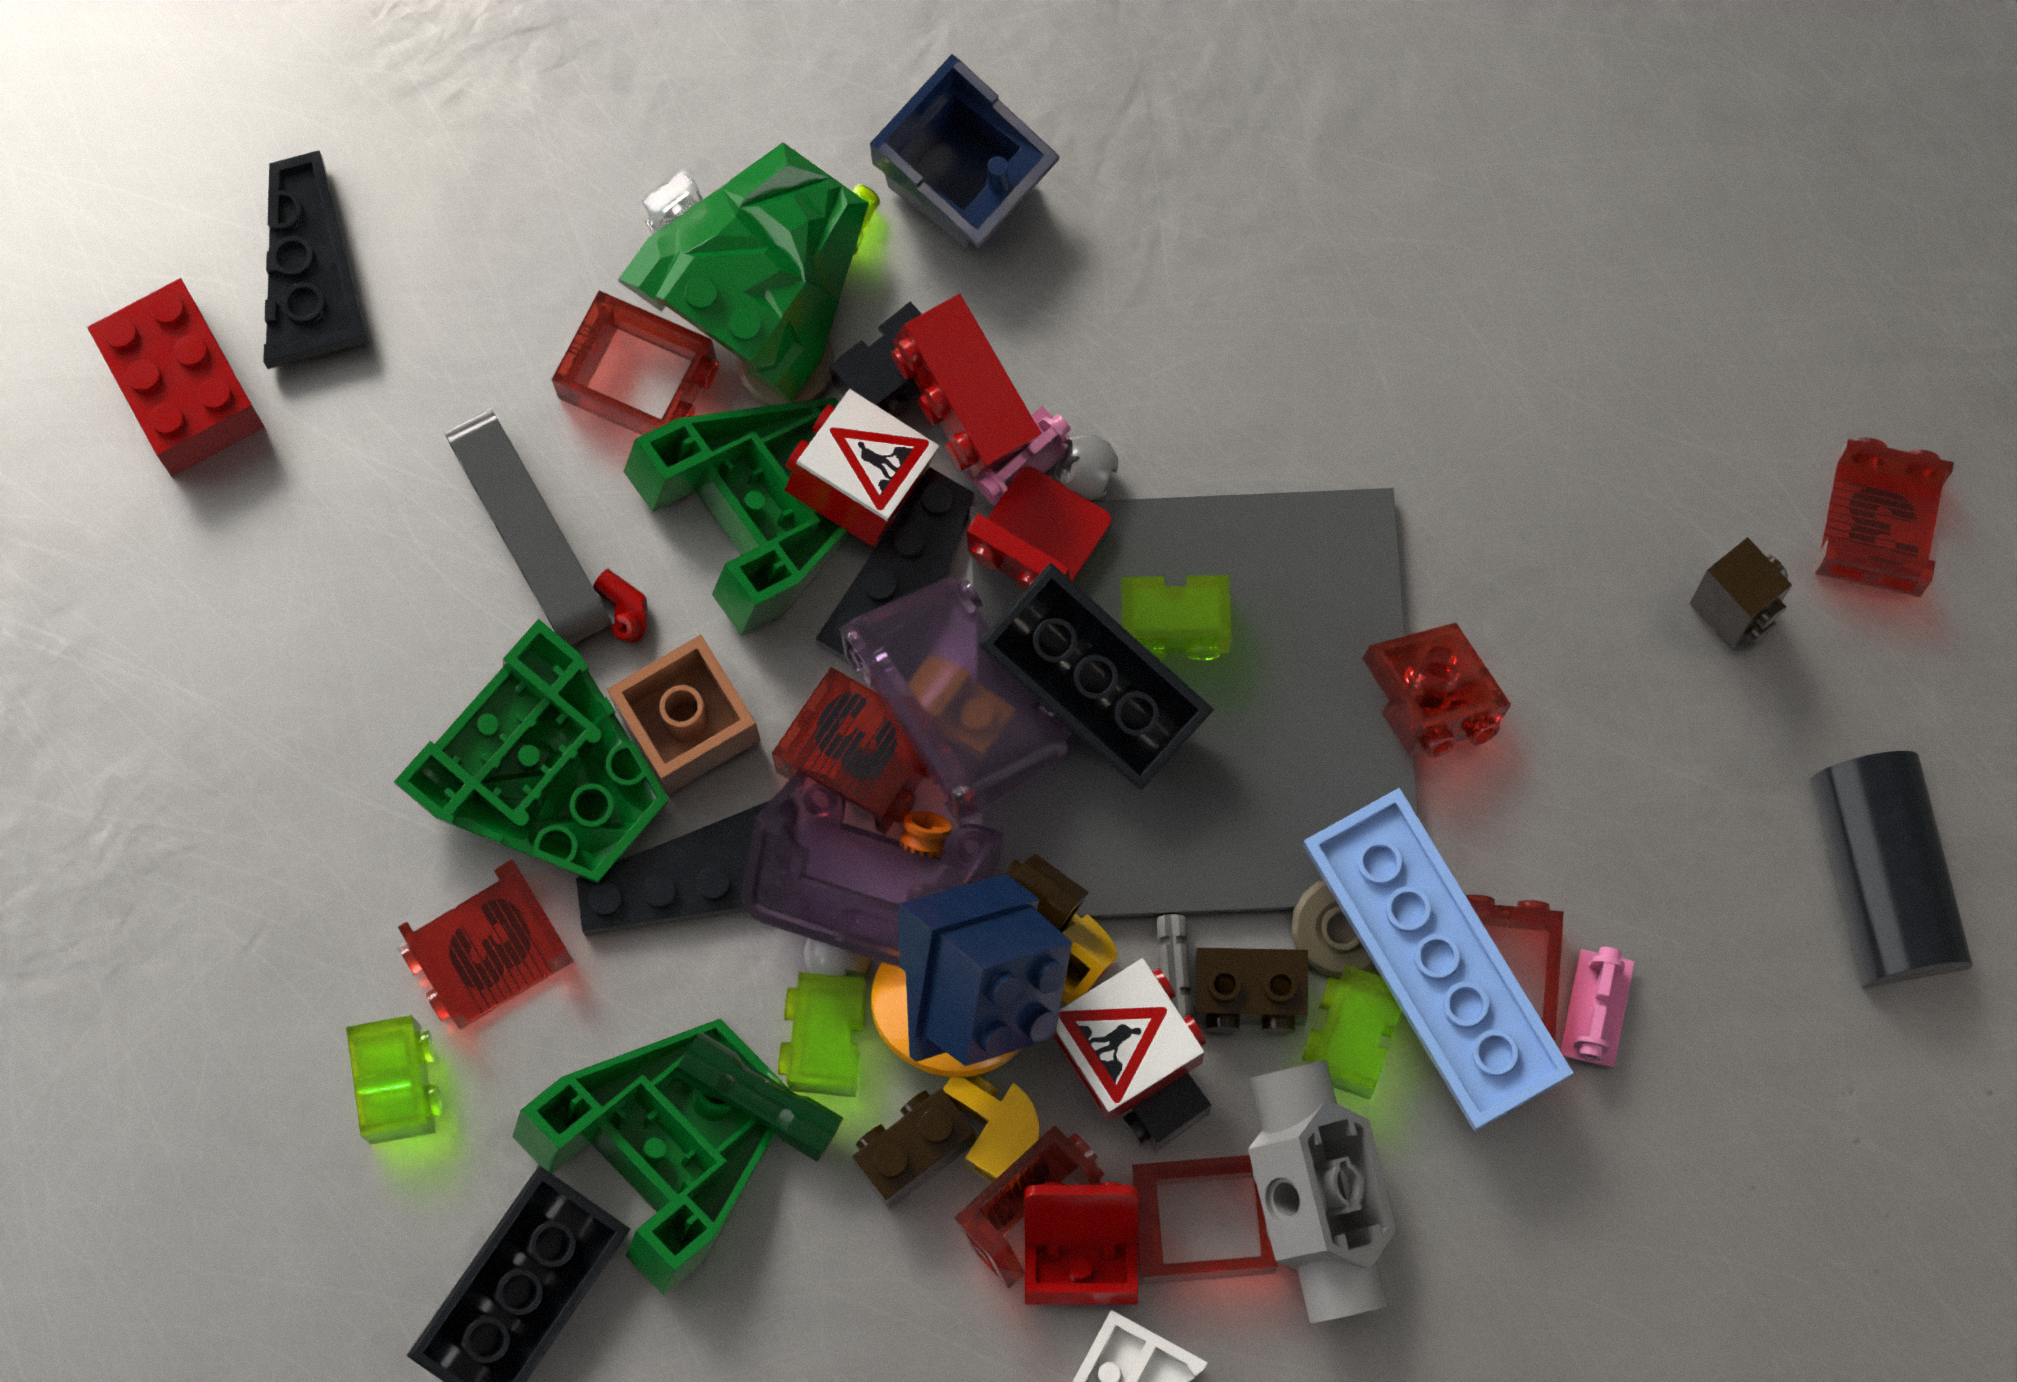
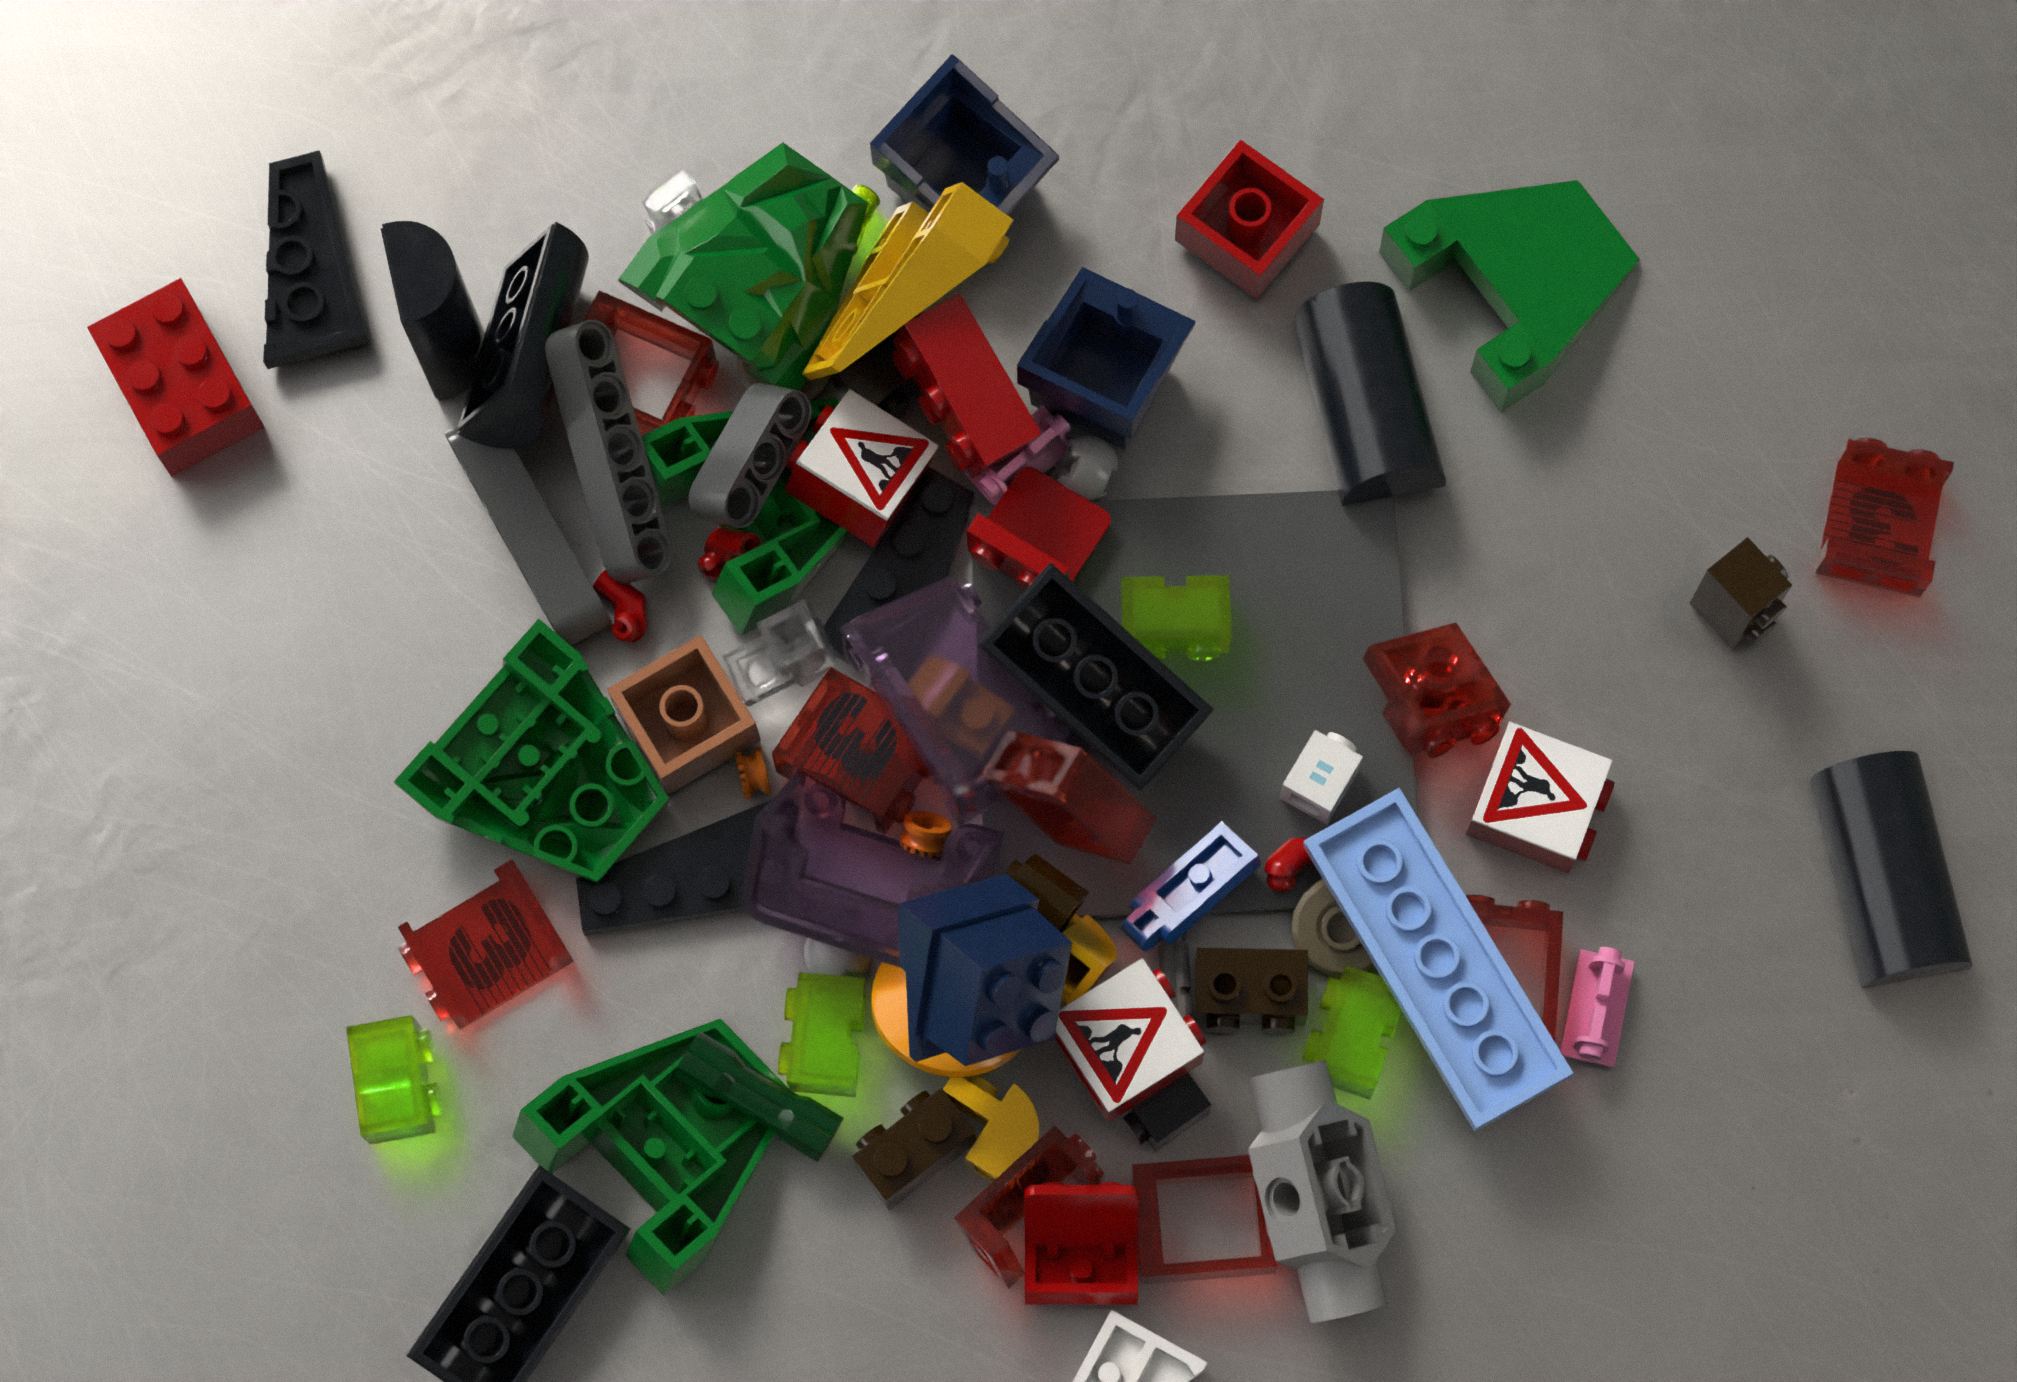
none -> black brick [380,221,485,401]
none -> black brick [457,222,589,448]
none -> dark grey beam [545,320,673,584]
none -> dark grey beam [688,383,812,528]
none -> red arm [697,527,761,580]
none -> clear brick [722,599,837,707]
none -> orange bush [735,746,772,800]
none -> yellow wedge [802,182,1014,380]
none -> clear red window [981,730,1157,865]
none -> dark blue piece [1017,267,1196,450]
none -> hinge [1121,821,1262,951]
none -> red brick [1175,140,1324,300]
none -> red arm [1264,837,1314,892]
none -> white brick [1280,730,1363,825]
none -> black brick [1294,282,1446,506]
none -> green wedge [1379,180,1640,412]
none -> piece [1466,721,1615,873]

